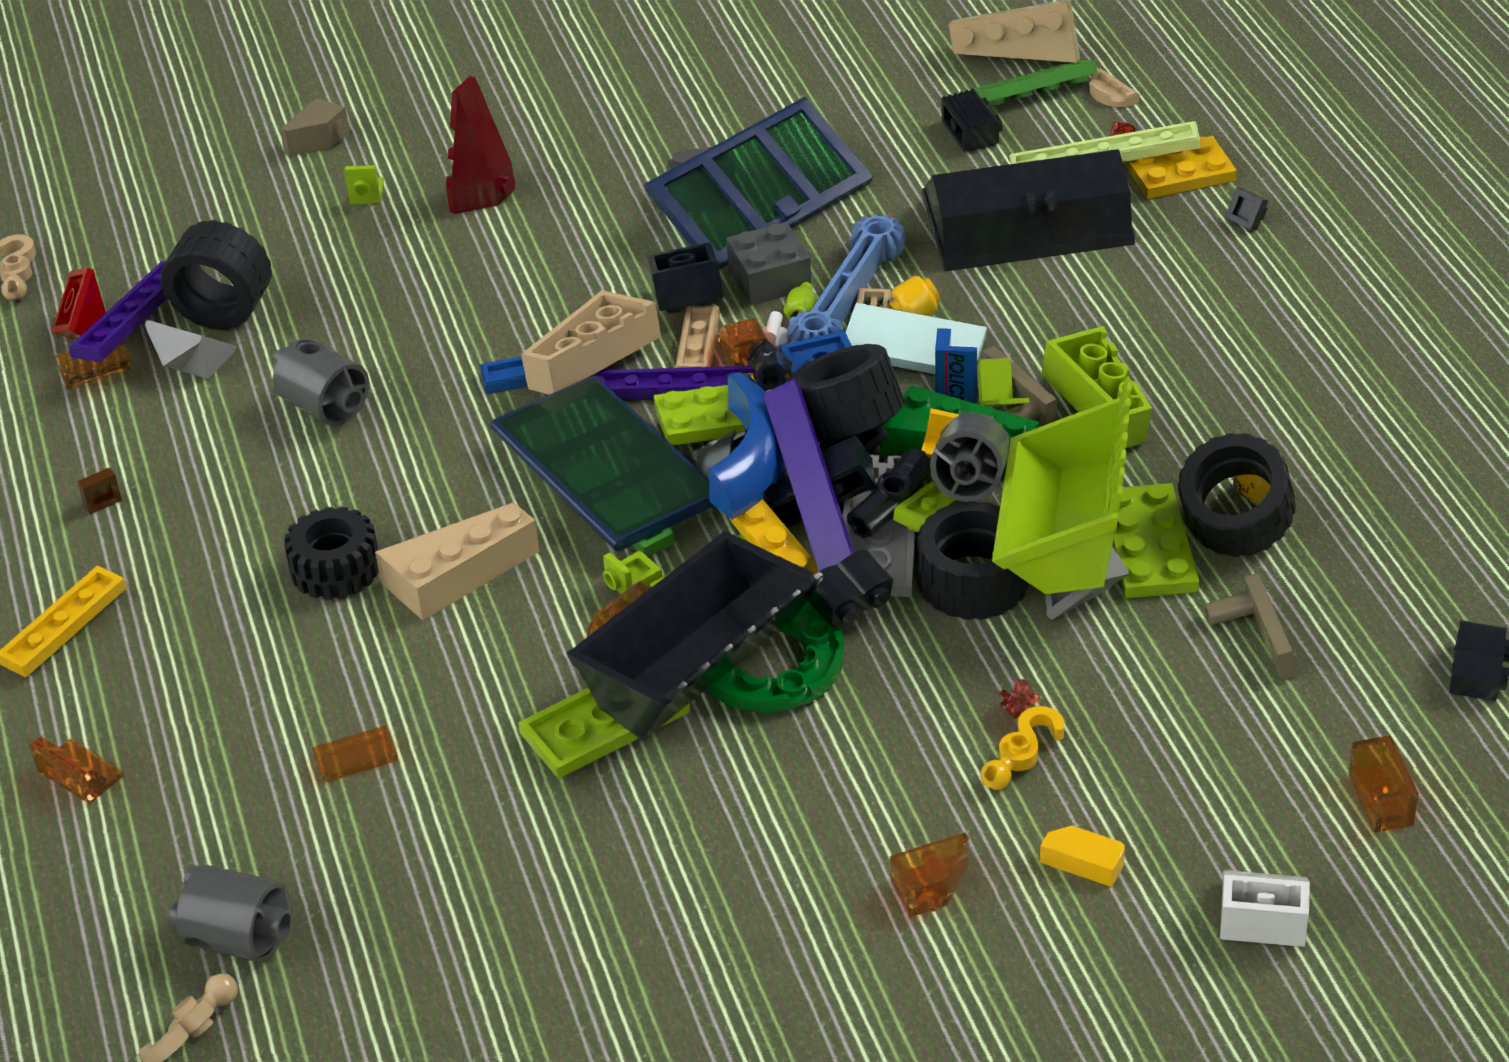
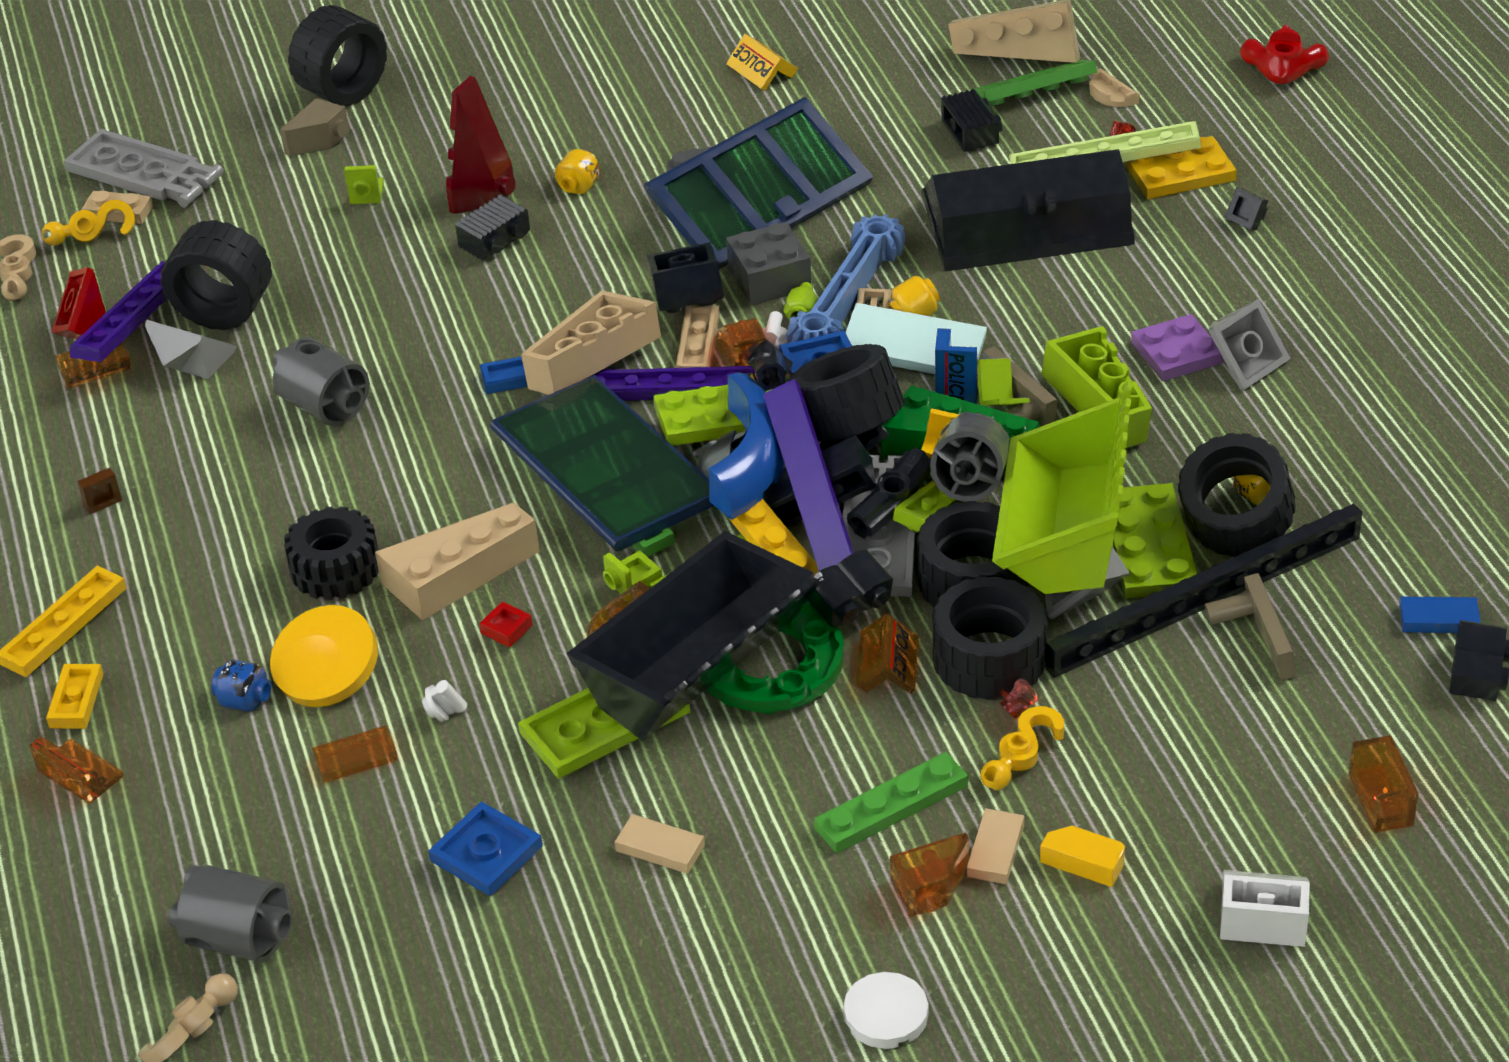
none -> yellow piece [41,200,136,246]
none -> yellow plate [46,664,103,729]
none -> light grey hinge [64,129,224,208]
none -> tan plate [82,190,153,224]
none -> blue head [211,659,271,712]
none -> yellow piece [270,605,378,707]
none -> black tyre [288,5,387,106]
none -> white plate [422,680,467,722]
none -> blue plate [428,801,543,896]
none -> black brick [455,194,530,261]
none -> red plate [479,601,533,648]
none -> yellow head [555,149,601,194]
none -> tan tile [615,814,705,874]
none -> yellow panel [726,34,798,91]
none -> bright green plate [814,752,968,854]
none -> white tile [843,972,929,1049]
none -> clear orange panel [856,613,919,694]
none -> black tyre [932,577,1047,700]
none -> tan tile [967,808,1024,884]
none -> black plate [1046,503,1363,678]
none -> medium lavender plate [1131,314,1223,381]
none -> light grey slope [1209,299,1291,391]
none -> red head [1240,25,1330,85]
none -> blue tile [1399,596,1481,633]

